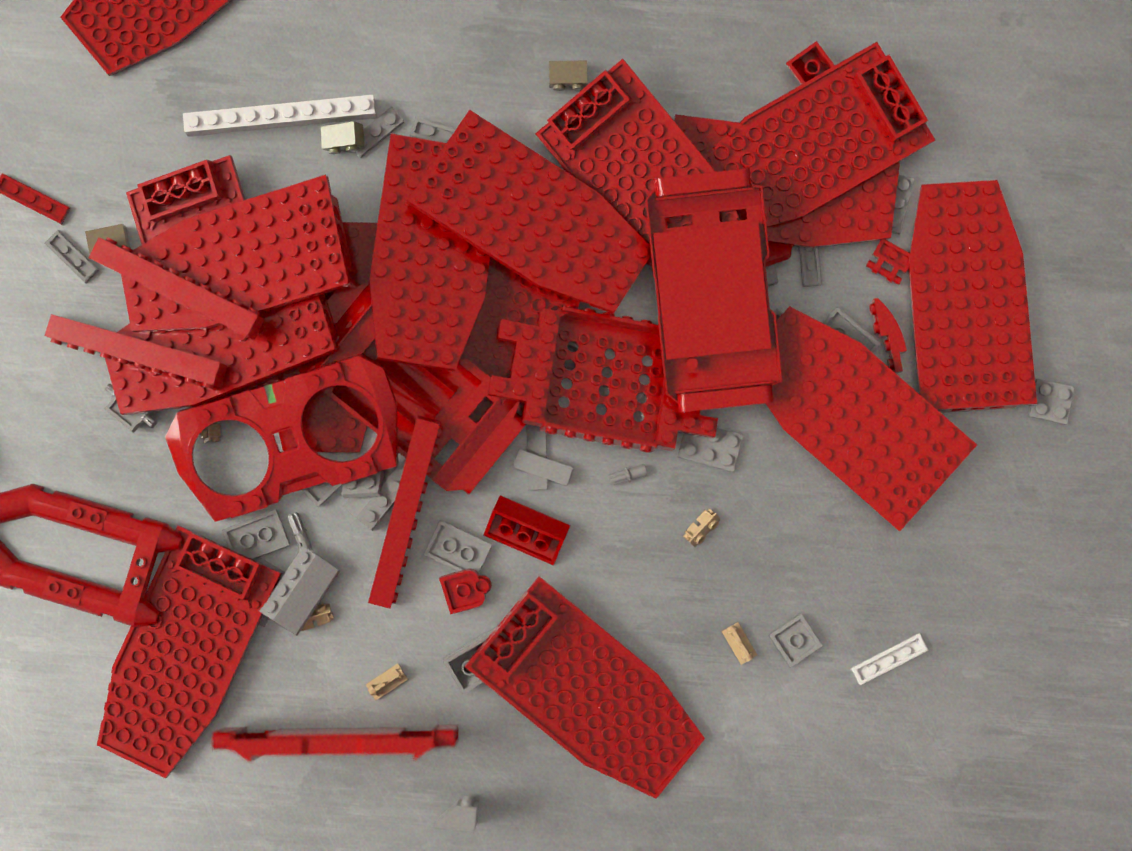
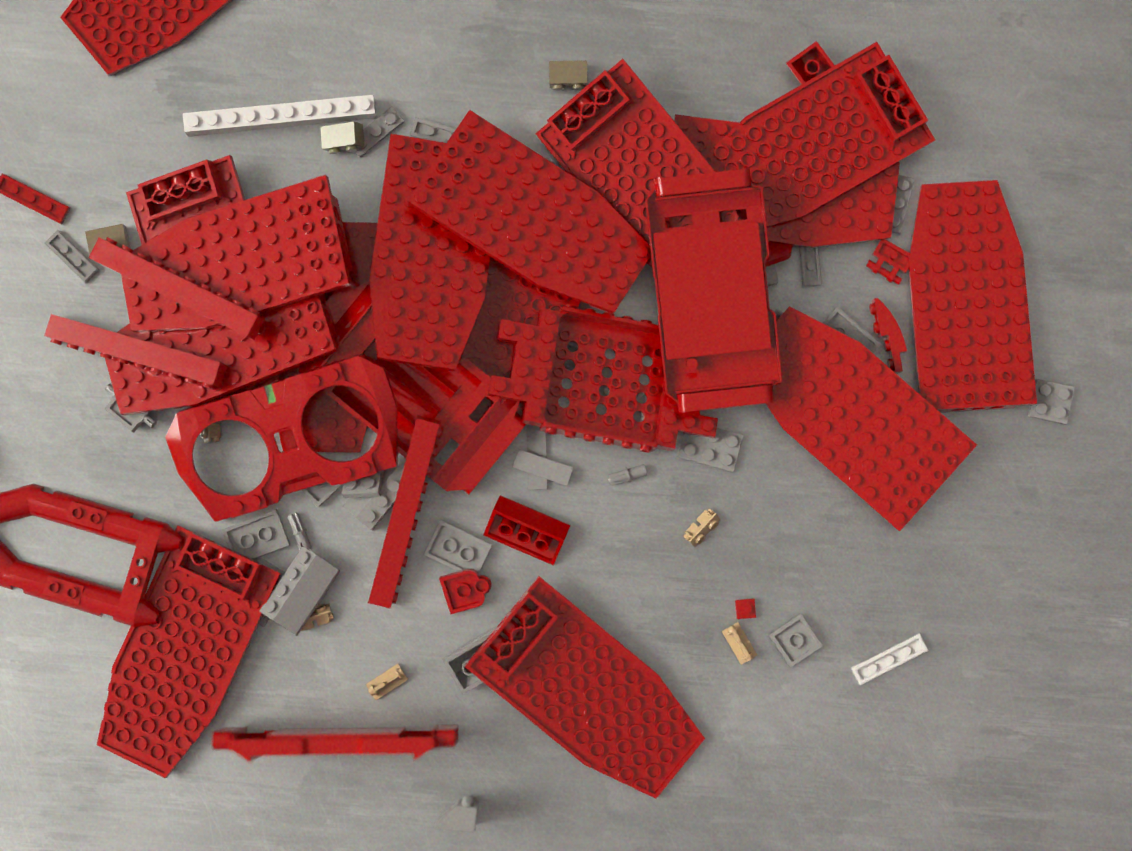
none -> red plate [735,598,756,619]

